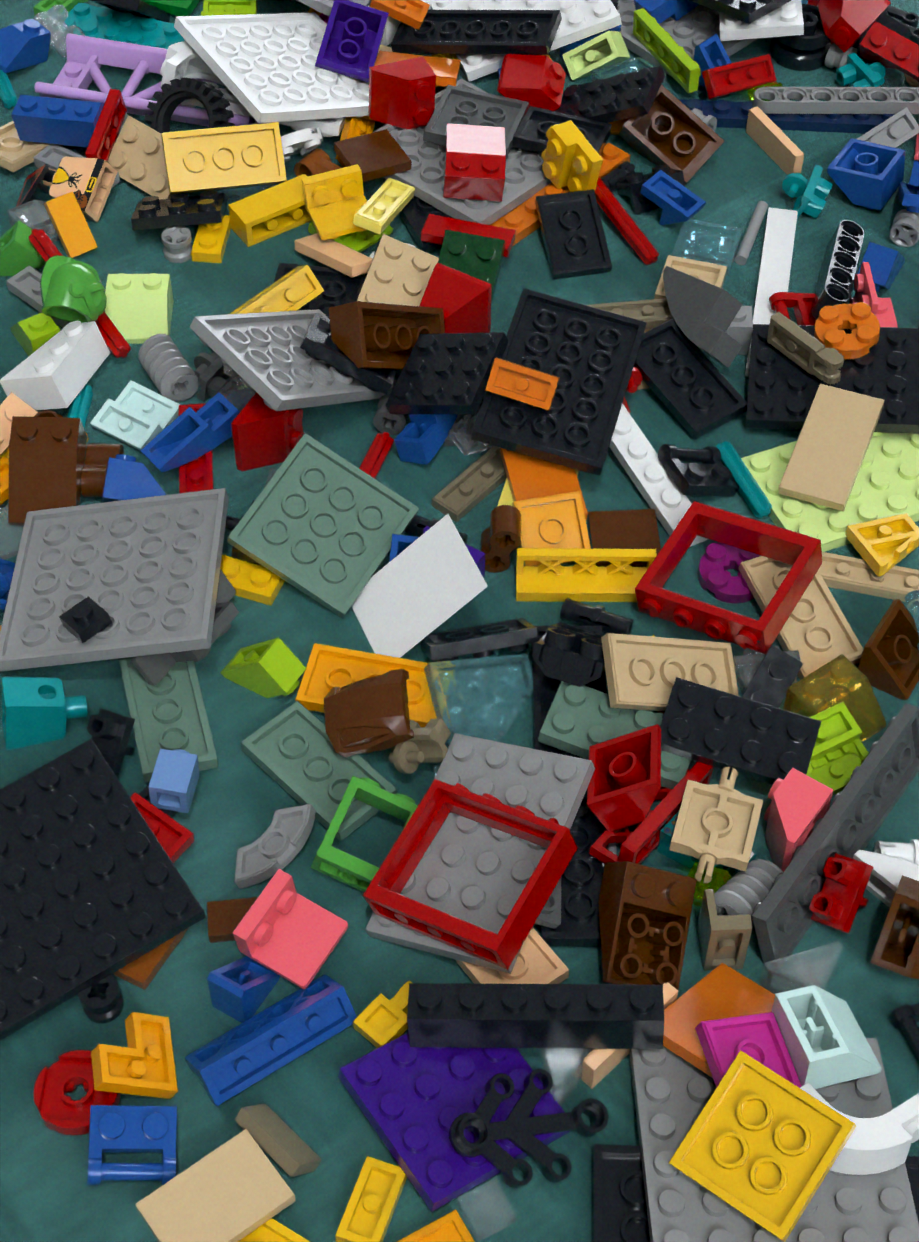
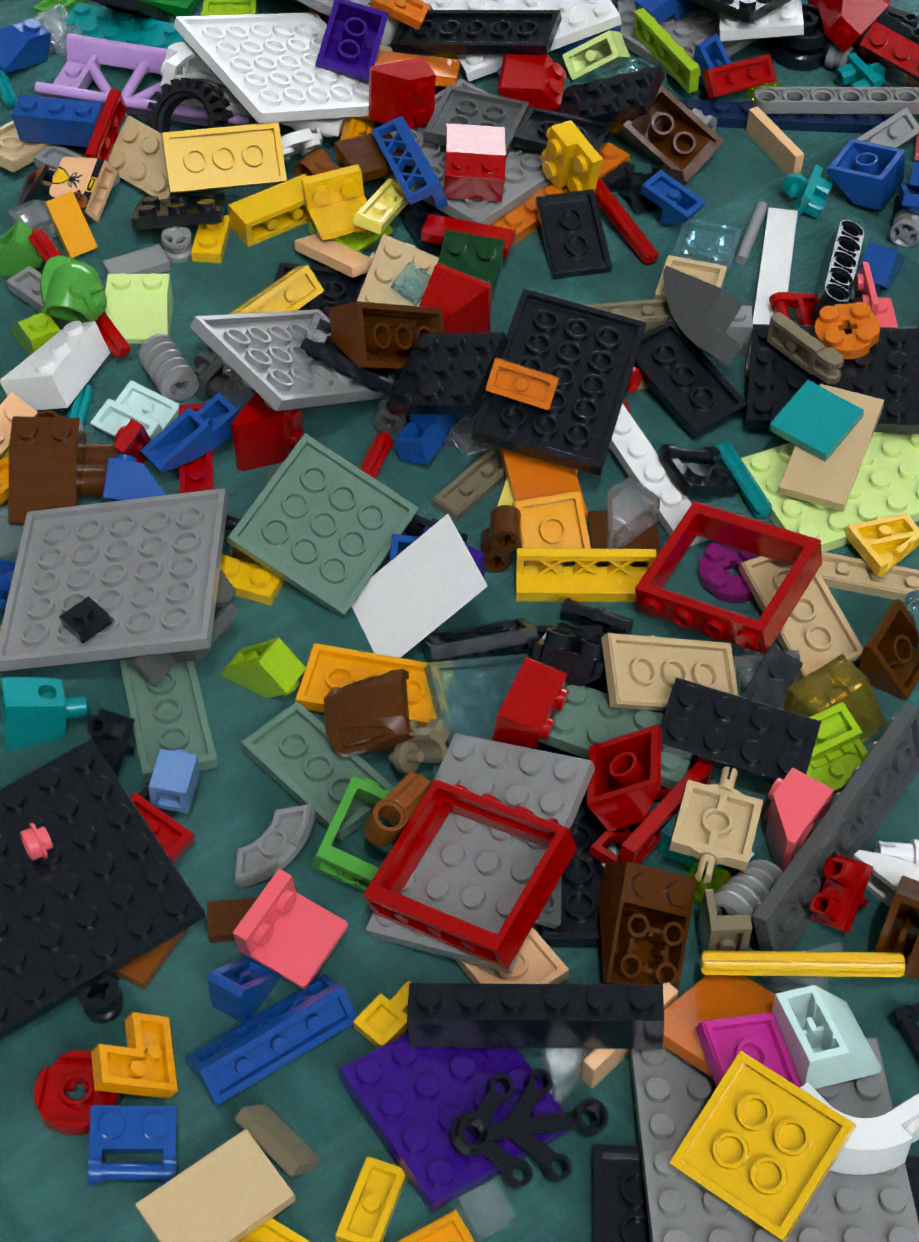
none -> coral plate [19,823,53,861]
none -> light grey tile [103,244,171,275]
none -> red plate [113,418,152,464]
none -> dark orange piece [363,771,431,846]
none -> blue fence [371,116,448,210]
none -> clear light blue plate [391,262,431,306]
none -> red slope [492,657,569,749]
none -> clear slope [605,476,661,549]
none -> yellow axle [700,950,906,977]
none -> teal tile [770,380,864,462]

